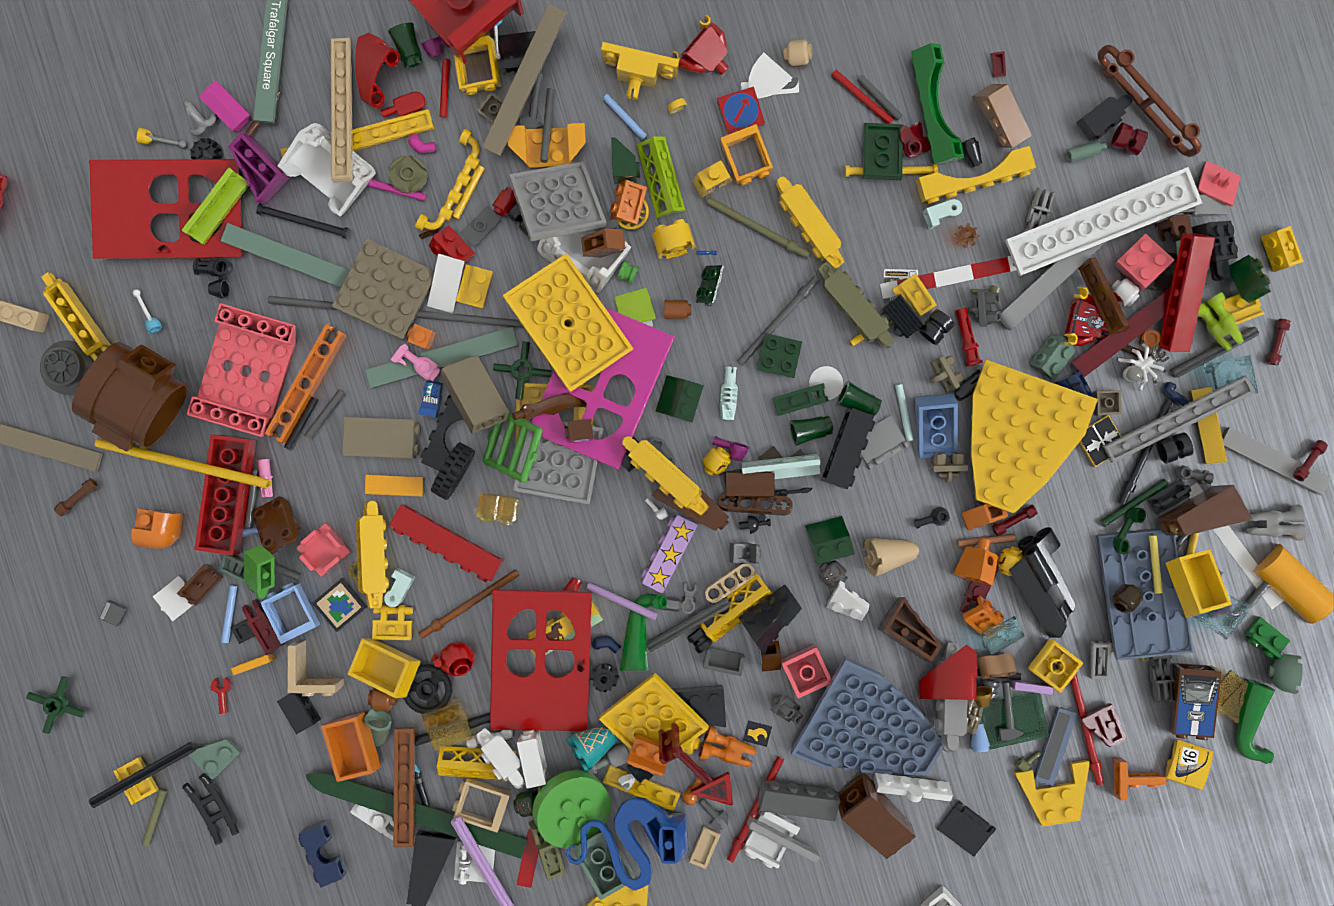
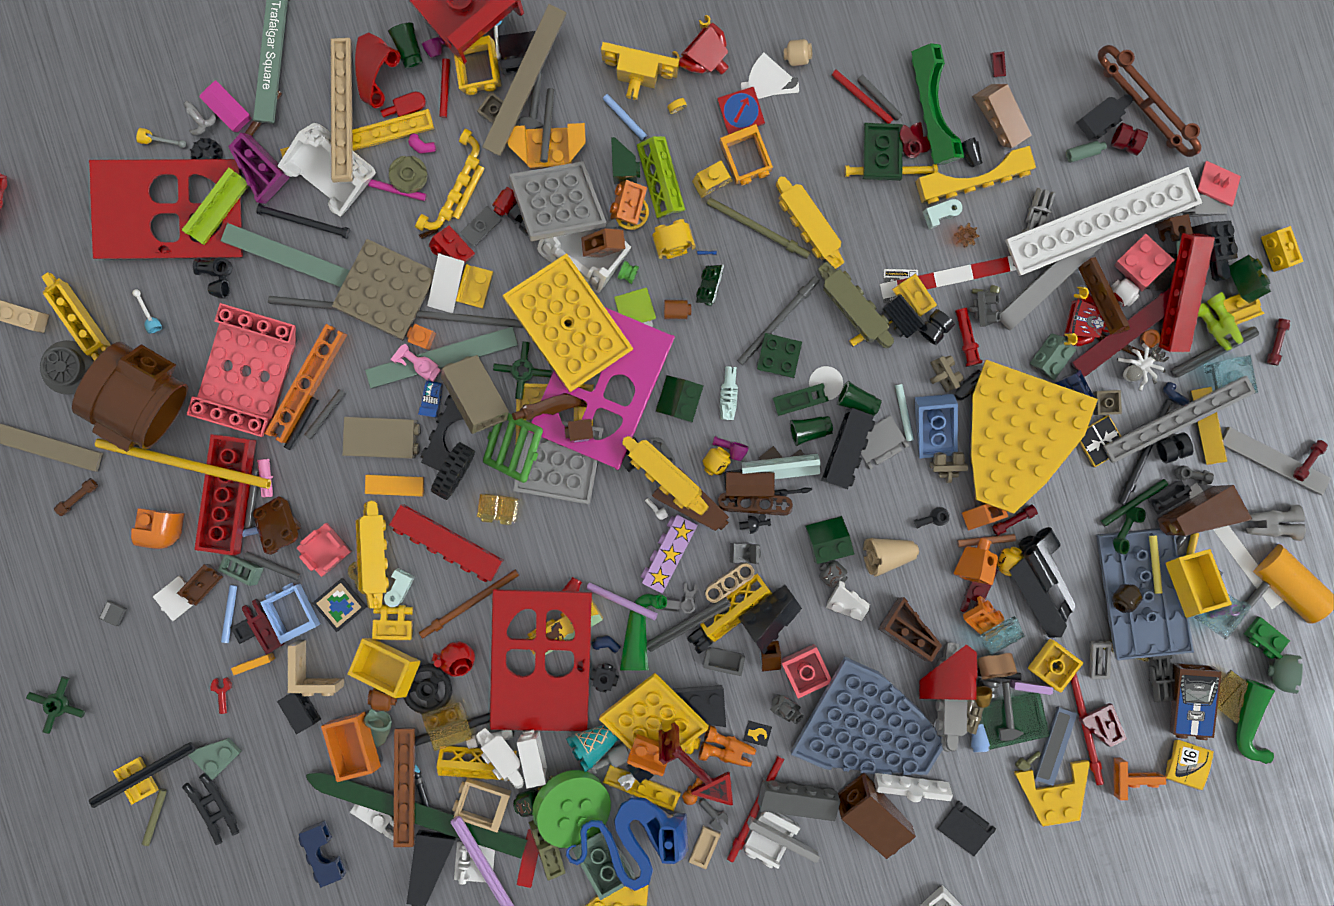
bright green hinge [244,545,275,599] -> none

